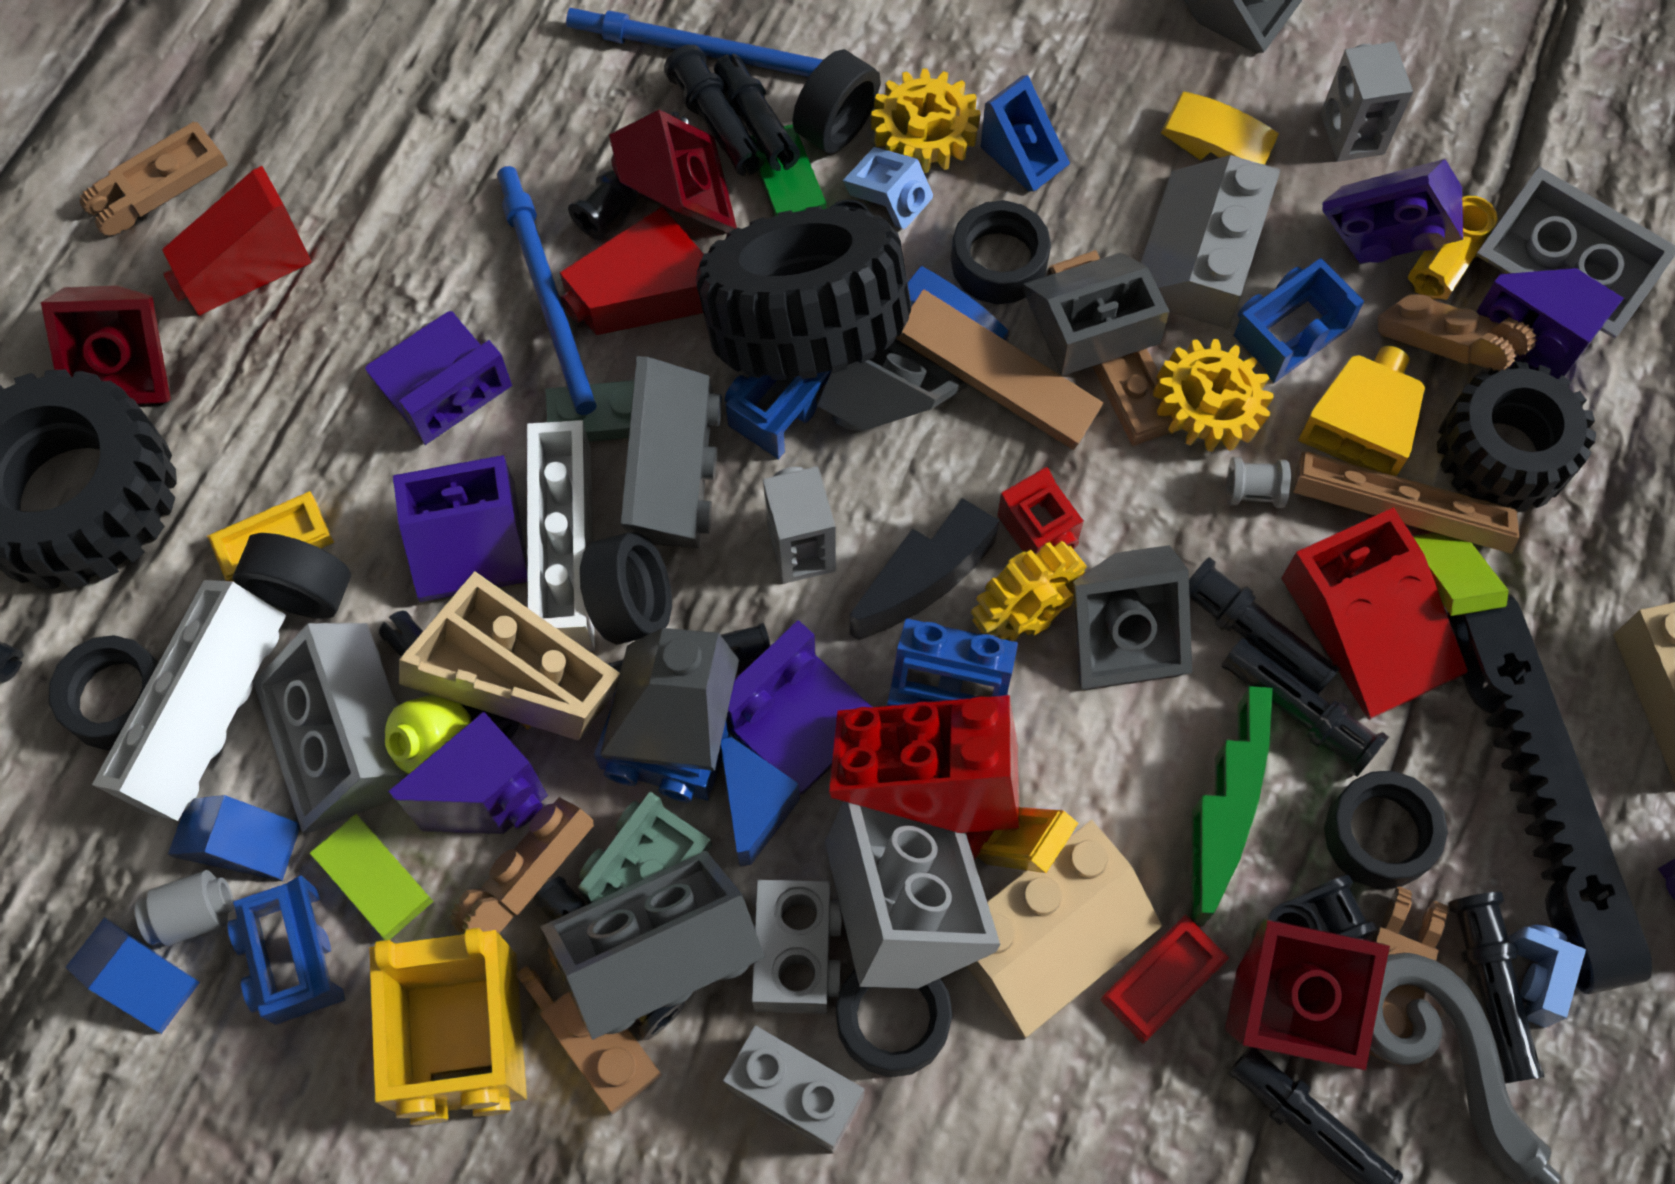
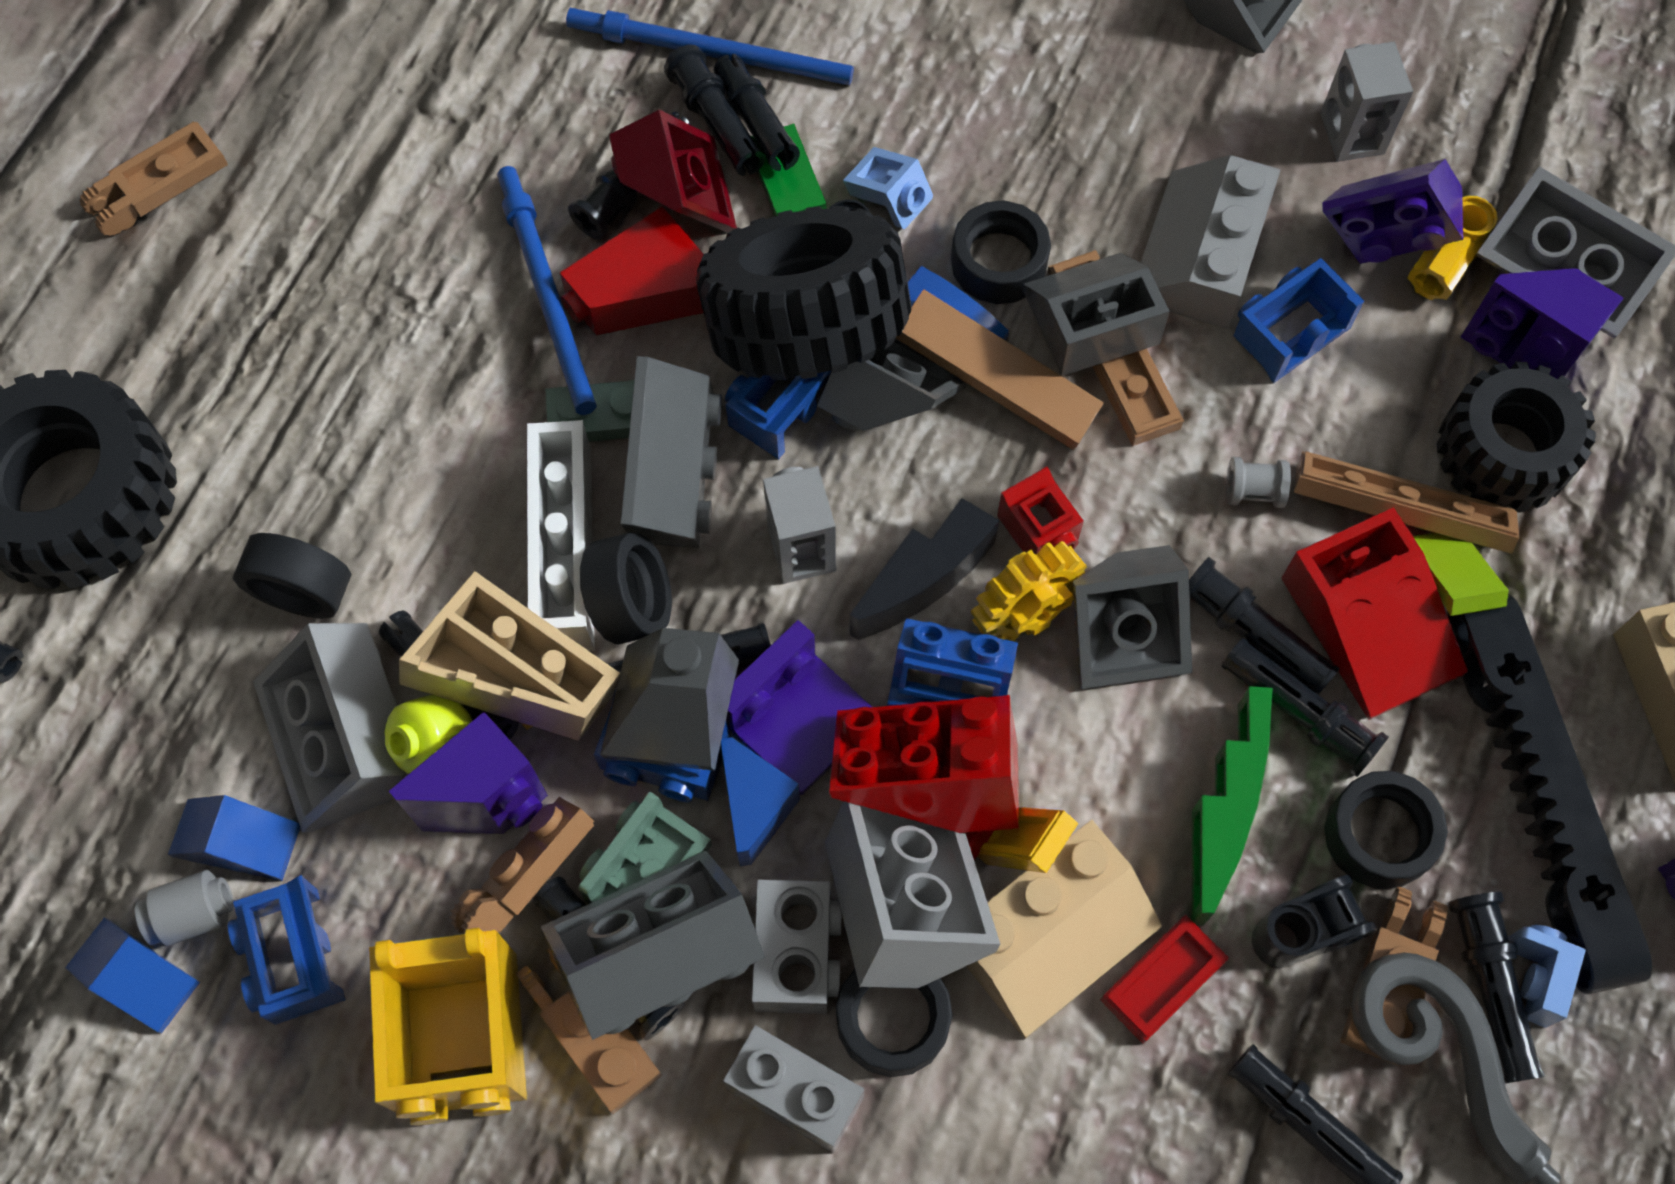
dark red slope [40,285,171,404] -> none
black tyre [49,635,159,751] -> none
white brick [92,580,286,821] -> none
red slope [162,166,312,316] -> none
yellow tile [207,491,335,583] -> none
lime tile [310,814,434,940] -> none
dark purple bracket [365,311,513,445] -> none
dark purple slope [392,455,528,602] -> none
black tyre [792,49,881,154] -> none
yellow gear [871,68,981,173] -> none
blue slope [980,75,1070,192] -> none
yellow gear [1153,339,1273,452] -> none
yellow slope [1161,91,1279,165] -> none
dark red slope [1225,919,1390,1070] -> none
yellow torso [1298,346,1425,476] -> none
medium nougat hinge [1378,293,1537,372] -> none

